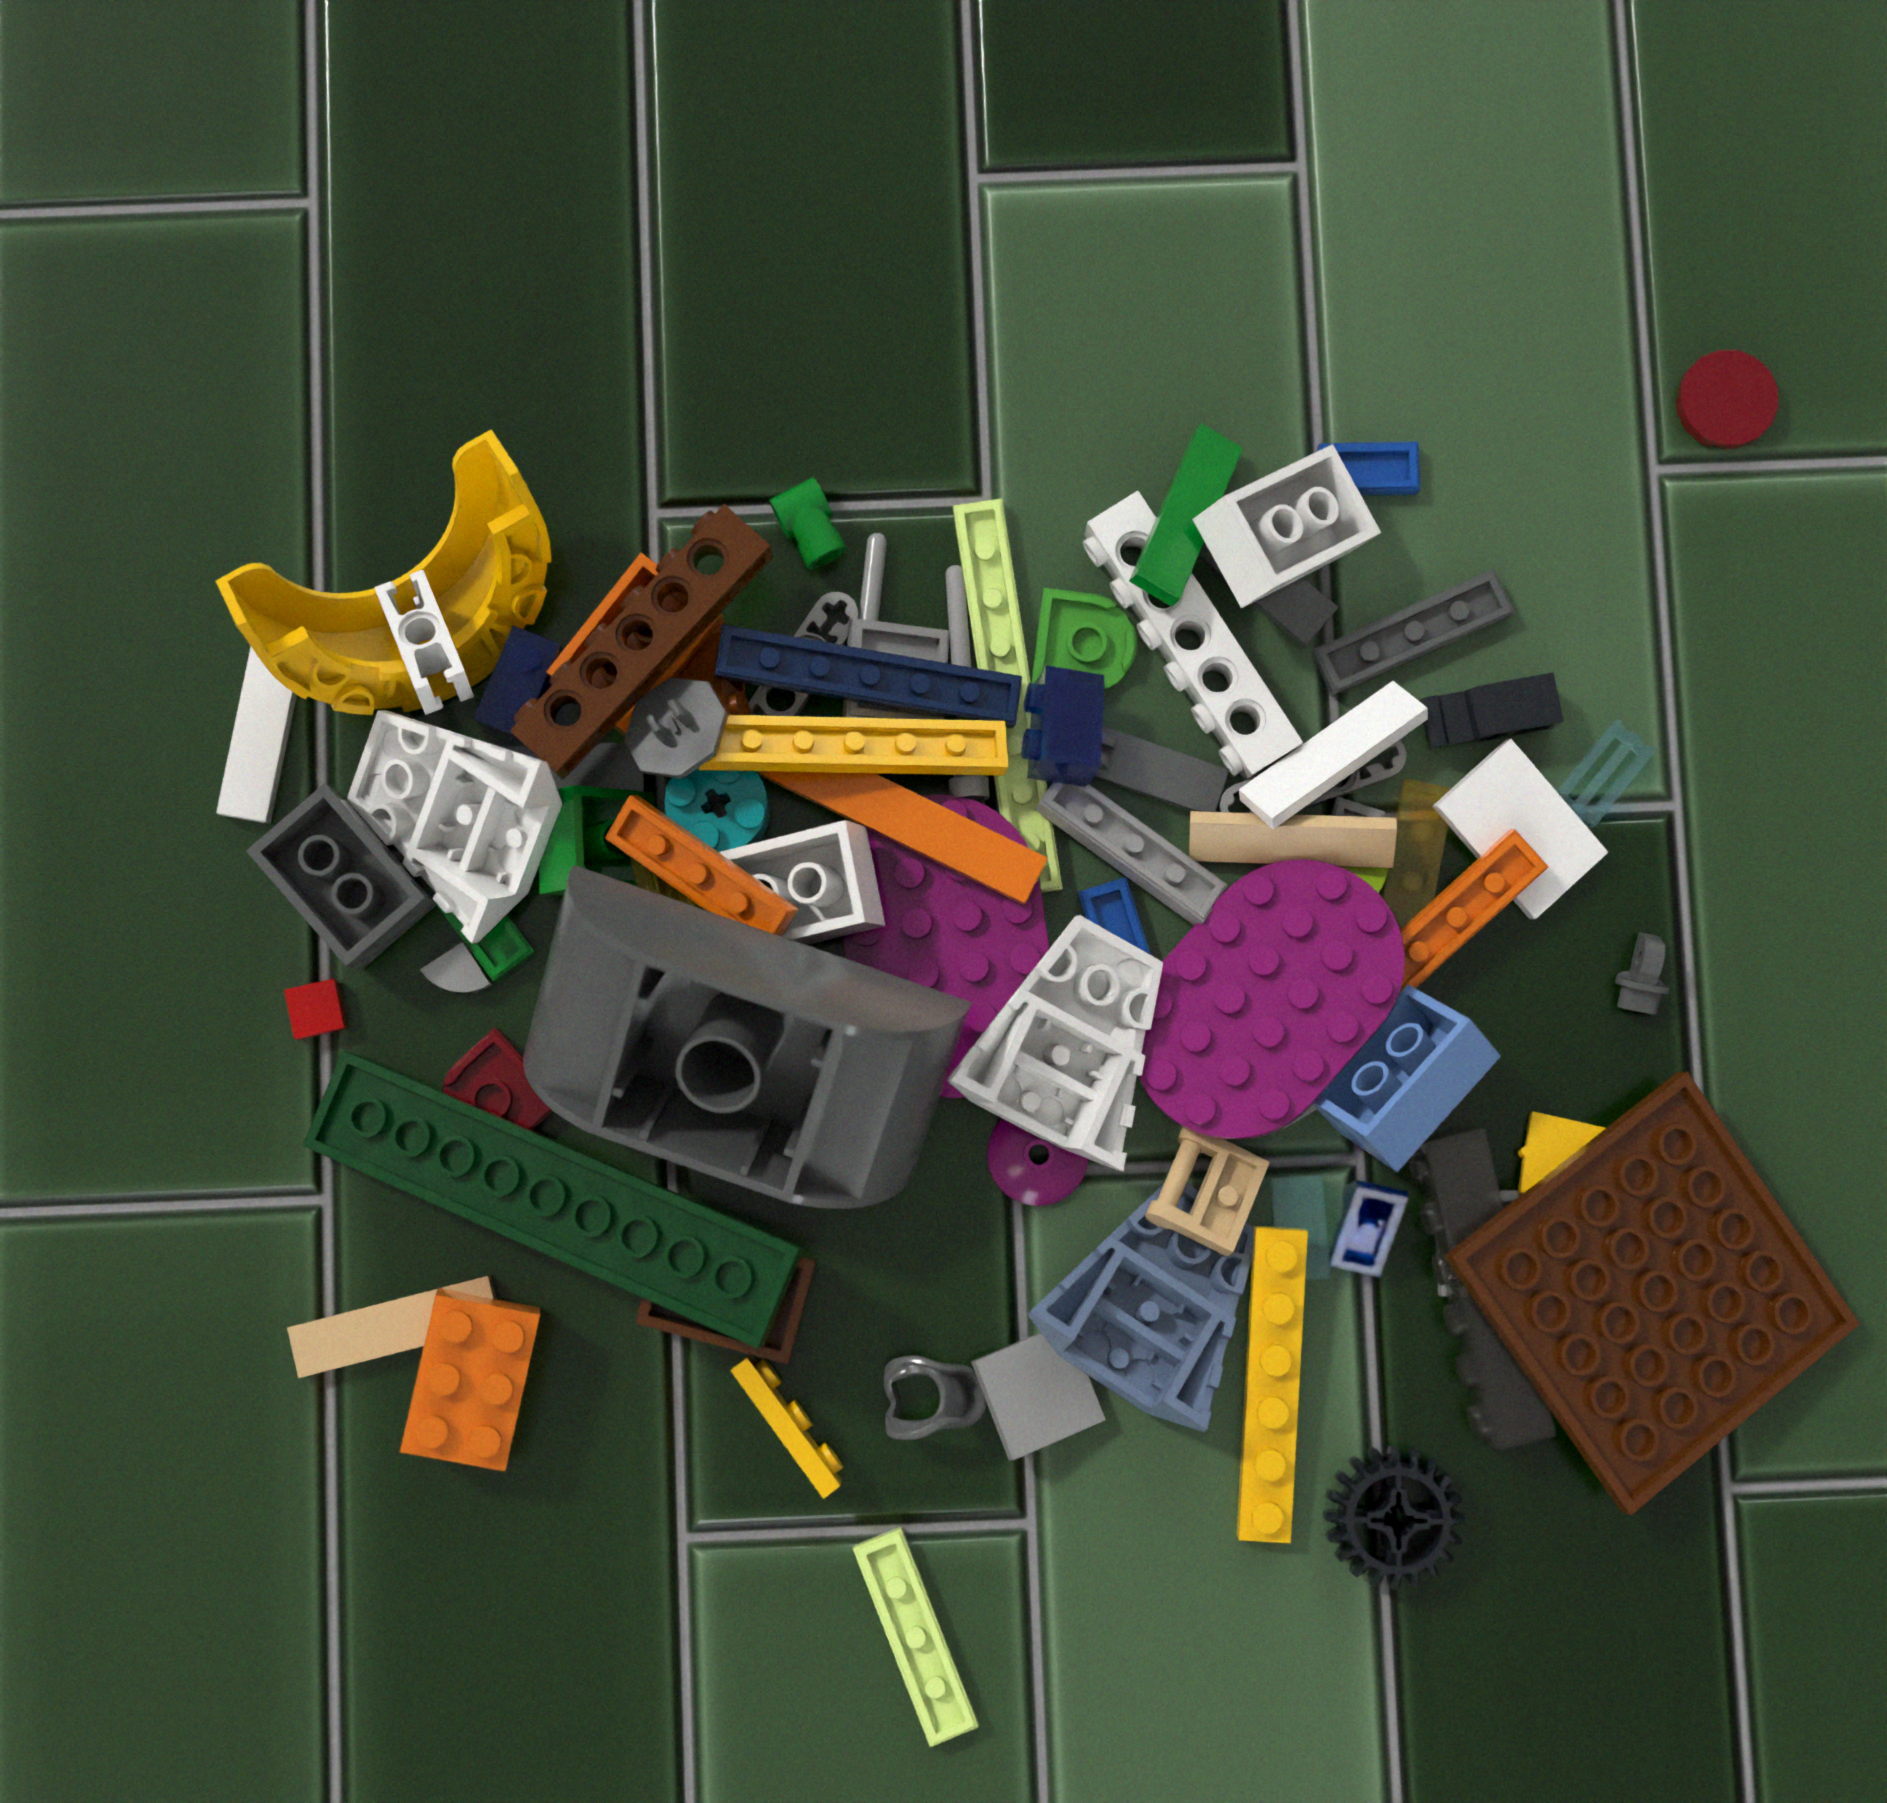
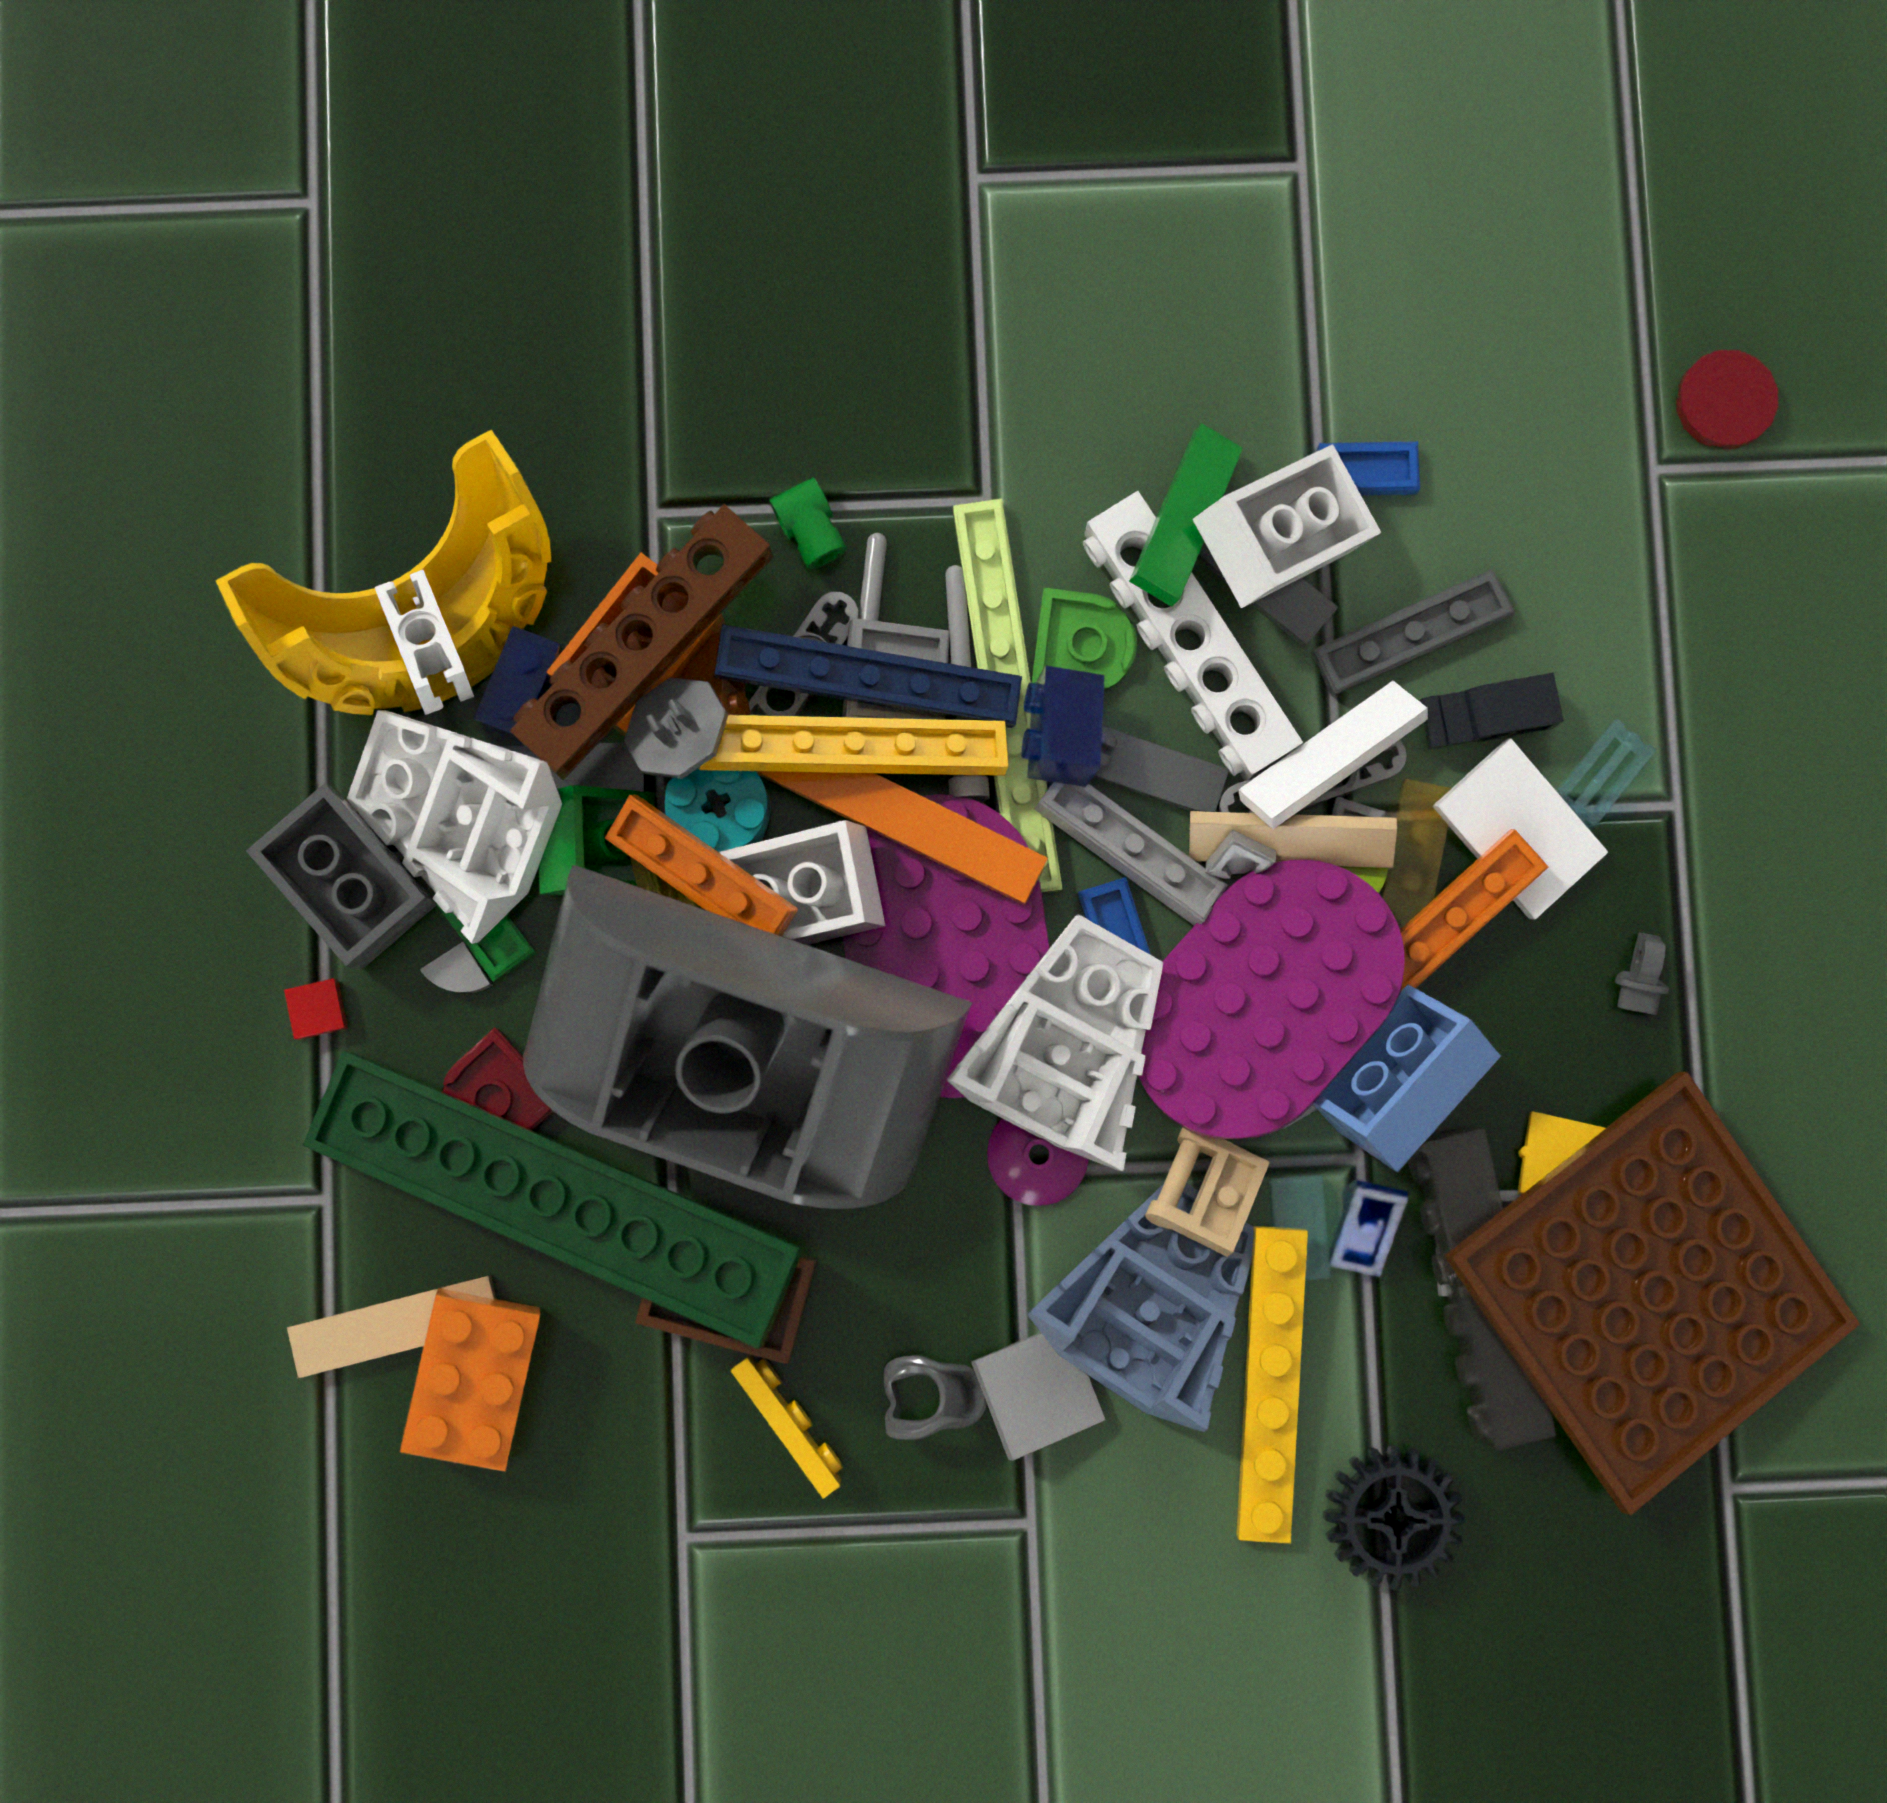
white tile [216,647,297,824] -> none
yellowish green tile [853,1526,979,1747] -> none
none -> light grey tile [1206,830,1276,879]

